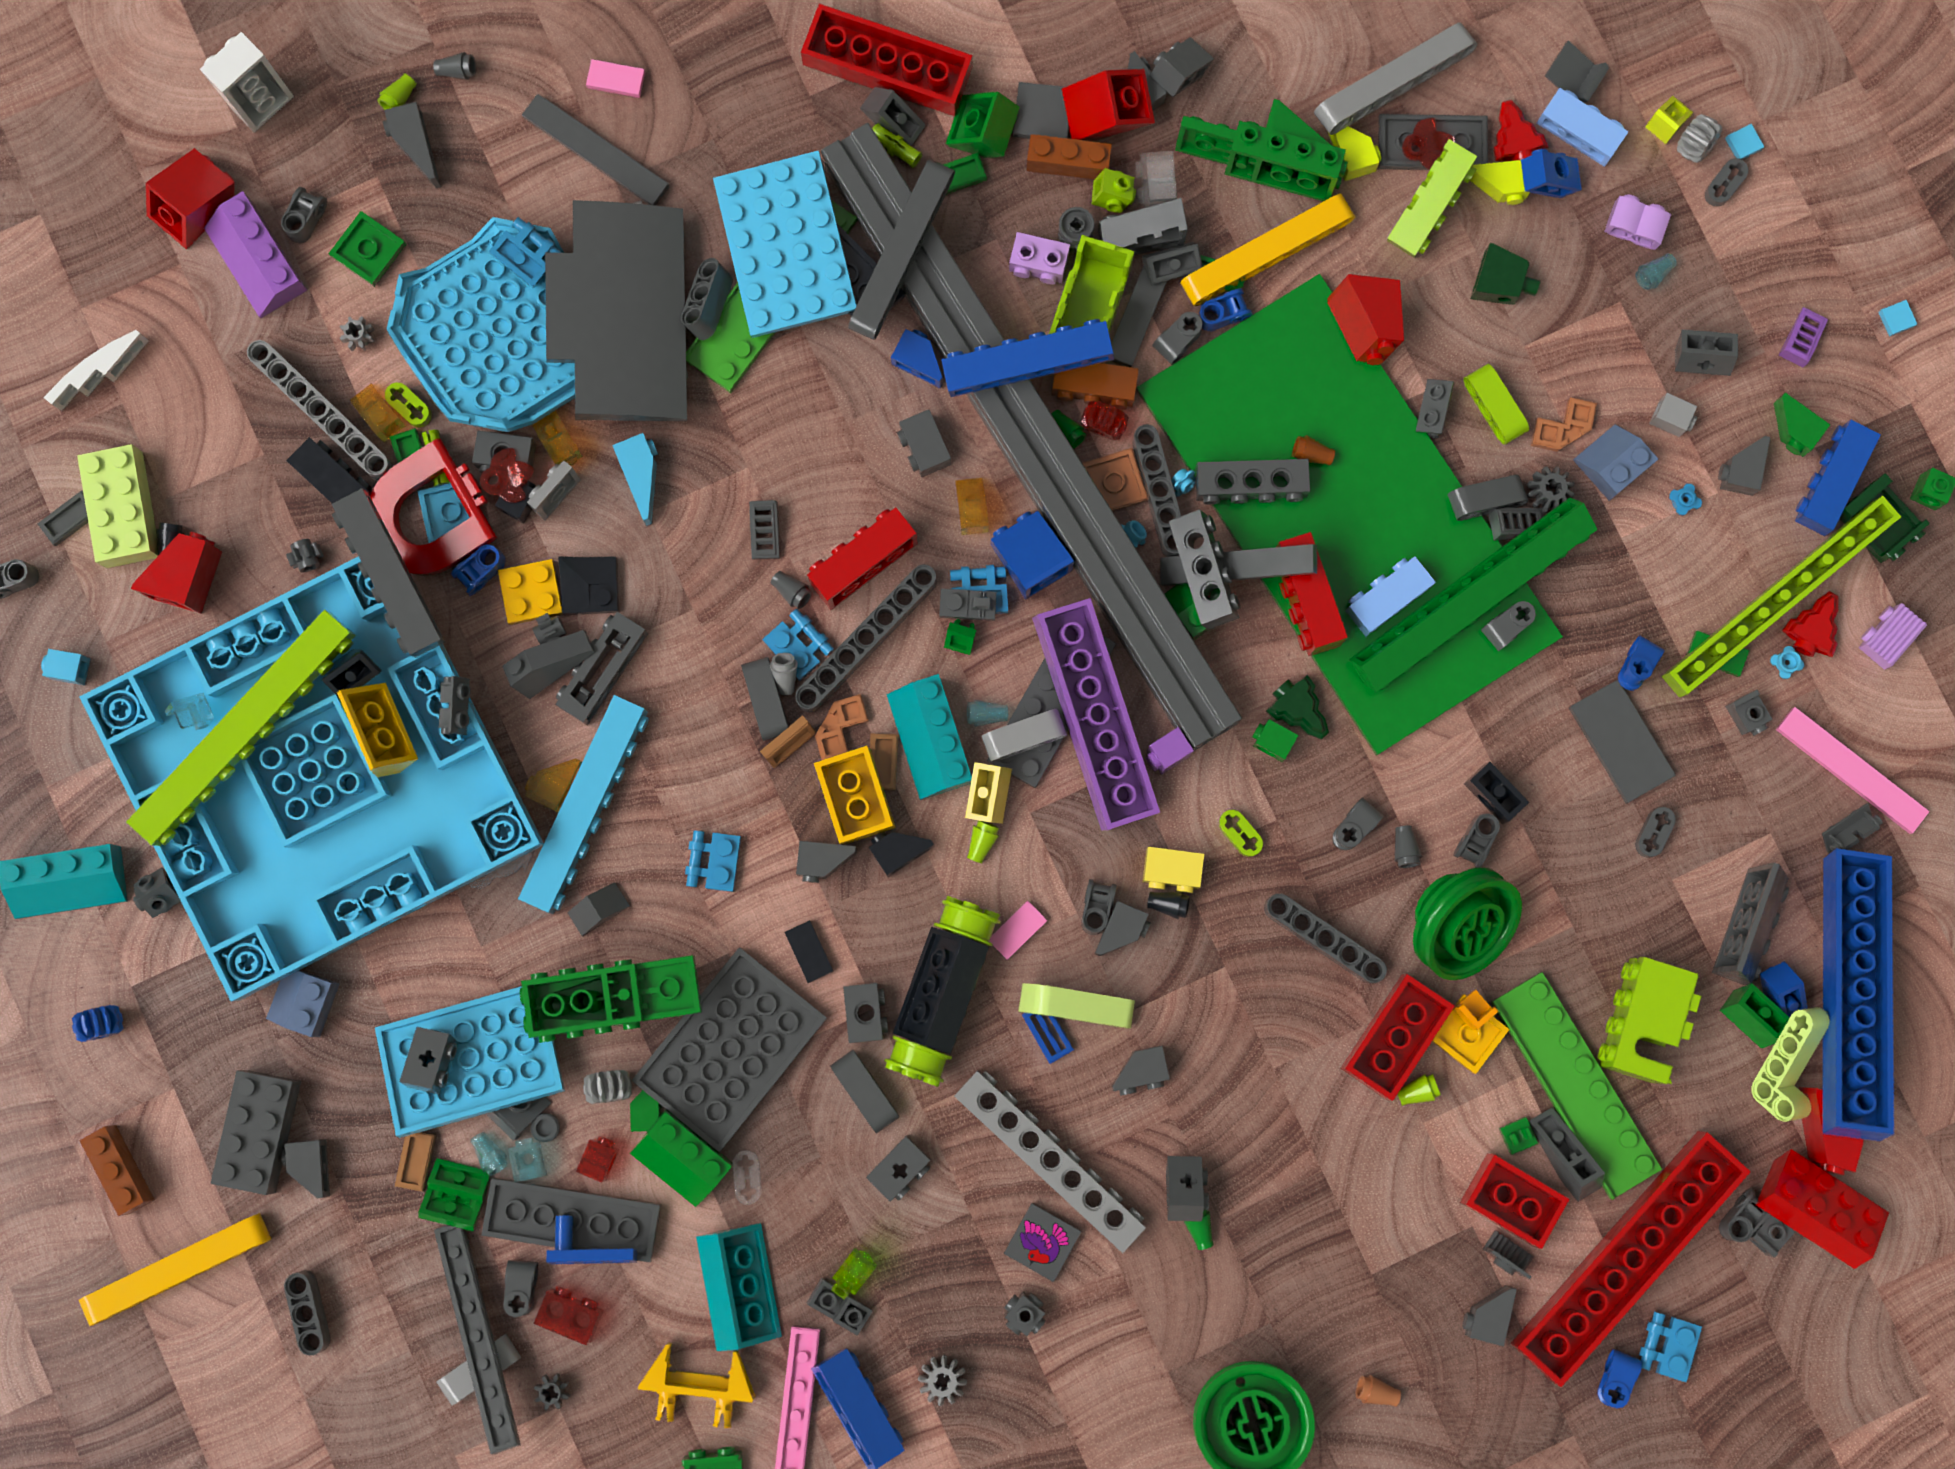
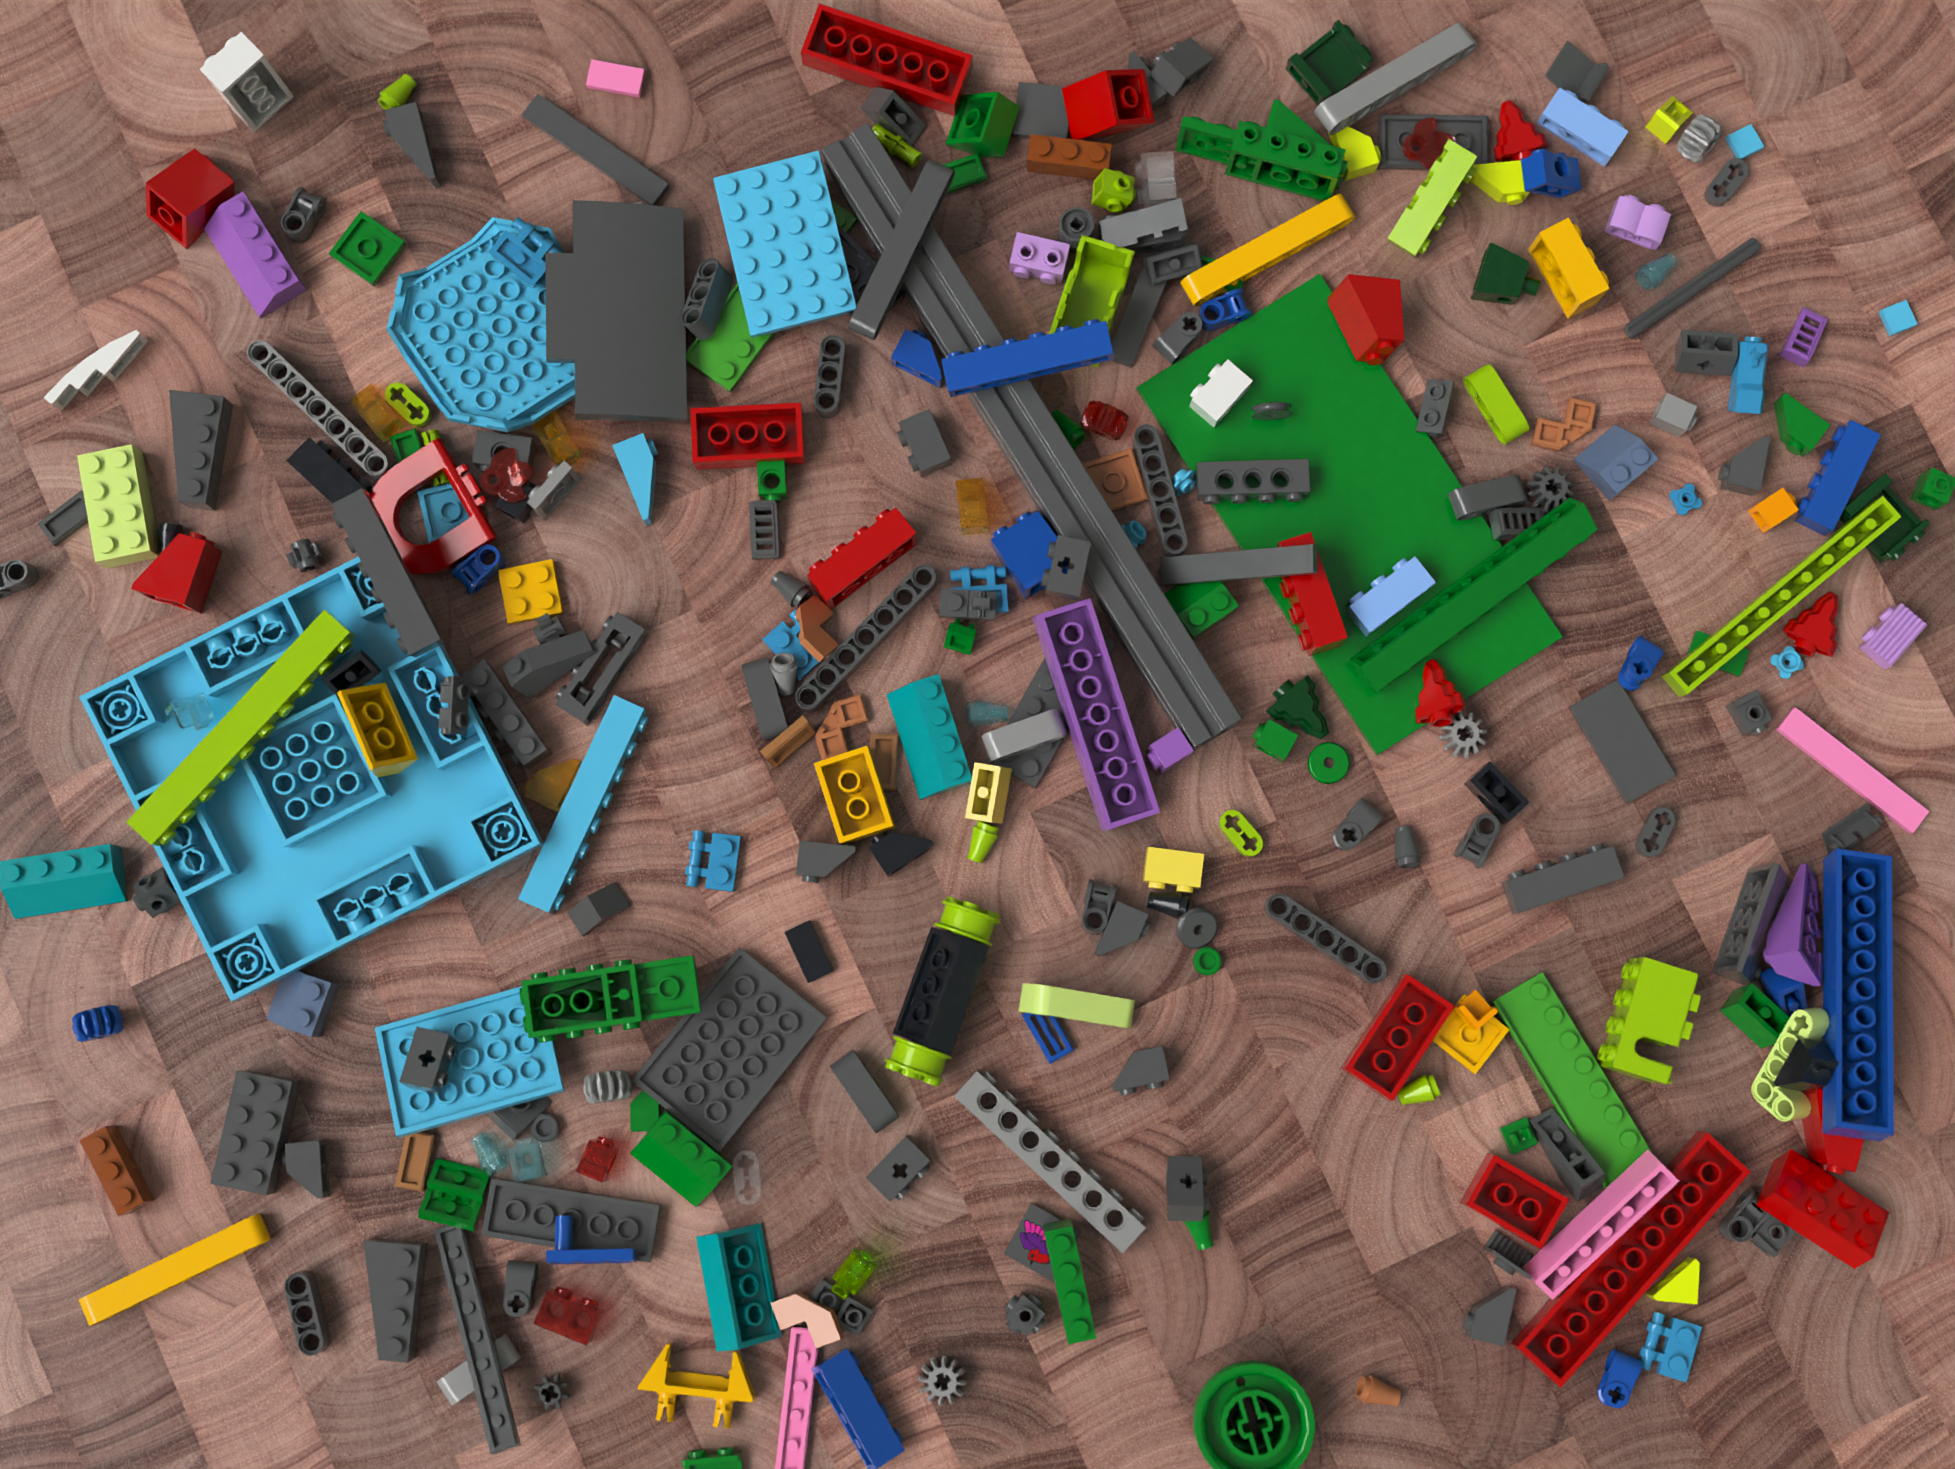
medium azure brick [41,649,90,686] -> none
light grey gear [340,316,375,351] -> none
dark grey cone [433,52,476,80] -> none
black plate [558,556,619,615] -> none
dark grey brick [843,983,888,1043] -> none
bright pink tile [990,901,1047,960] -> none
dark orange brick [1052,363,1139,410] -> none
brick [1169,509,1241,630] -> none
dark orange cone [1292,435,1335,466] -> none
green wheel [1413,867,1522,980] -> none
dark grey piece [1481,601,1536,651] -> none
none -> dark grey wedge [169,390,233,511]
none -> dark grey wedge [363,1238,428,1363]
none -> dark grey brick [461,659,552,769]
none -> red brick [690,402,806,470]
none -> green brick [757,460,788,503]
none -> tile [771,1292,844,1348]
none -> nougat tile [795,595,839,663]
none -> dark grey beam [814,335,846,419]
none -> dark grey brick [1041,535,1091,601]
none -> green arch [1043,1219,1096,1345]
none -> dark grey piece [1176,907,1218,949]
none -> white brick [1189,360,1253,428]
none -> green tile [1193,947,1222,976]
none -> piece [1251,402,1293,421]
none -> dark green panel [1285,20,1373,106]
none -> green piece [1307,742,1350,784]
none -> red rock [1415,659,1466,727]
none -> light grey gear [1438,711,1487,759]
none -> dark grey brick [1501,843,1625,914]
none -> bright pink brick [1523,1149,1679,1300]
none -> yellow brick [1528,217,1610,319]
none -> dark grey axle [1623,238,1761,339]
none -> neon yellow slope [1646,1256,1700,1305]
none -> dark azure piece [1727,336,1769,414]
none -> light orange brick [1748,488,1799,534]
none -> medium lavender wedge [1763,863,1823,987]
none -> black slope [1774,1038,1838,1091]

